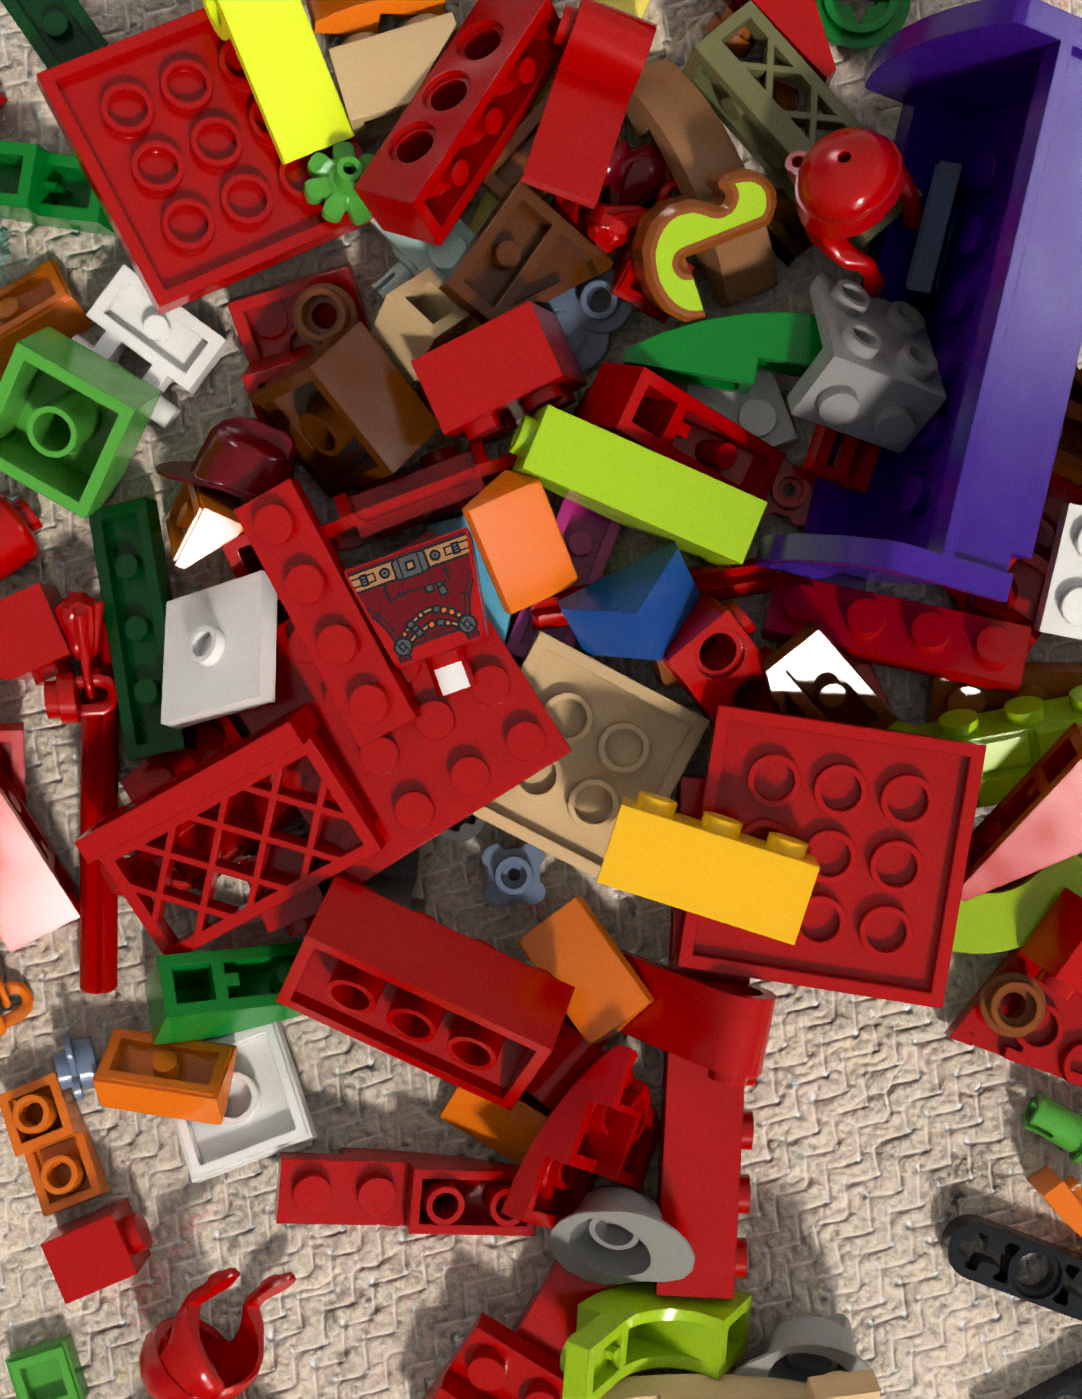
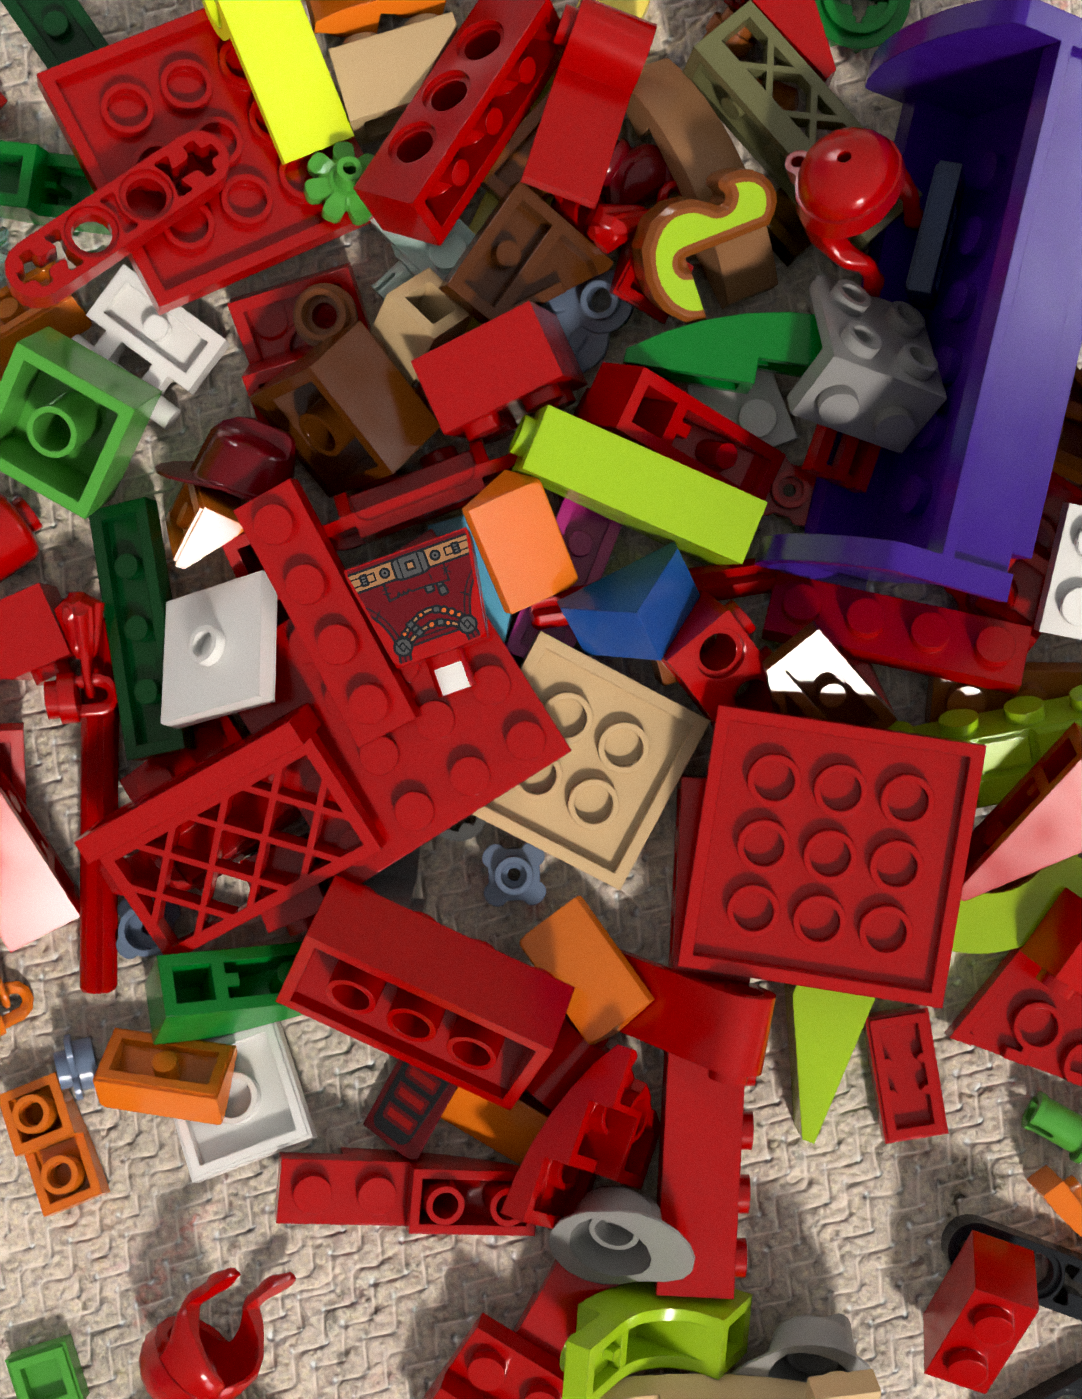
red brick [41,1197,152,1304] -> none
yellow brick [597,791,820,945] -> none
dark orange plate [979,971,1046,1038] -> none
none -> red beam [5,131,230,308]
none -> sand blue plate [116,899,181,959]
none -> slope [363,1059,458,1162]
none -> lime slope [784,983,875,1144]
none -> red plate [863,1005,949,1144]
none -> red brick [923,1230,1039,1394]

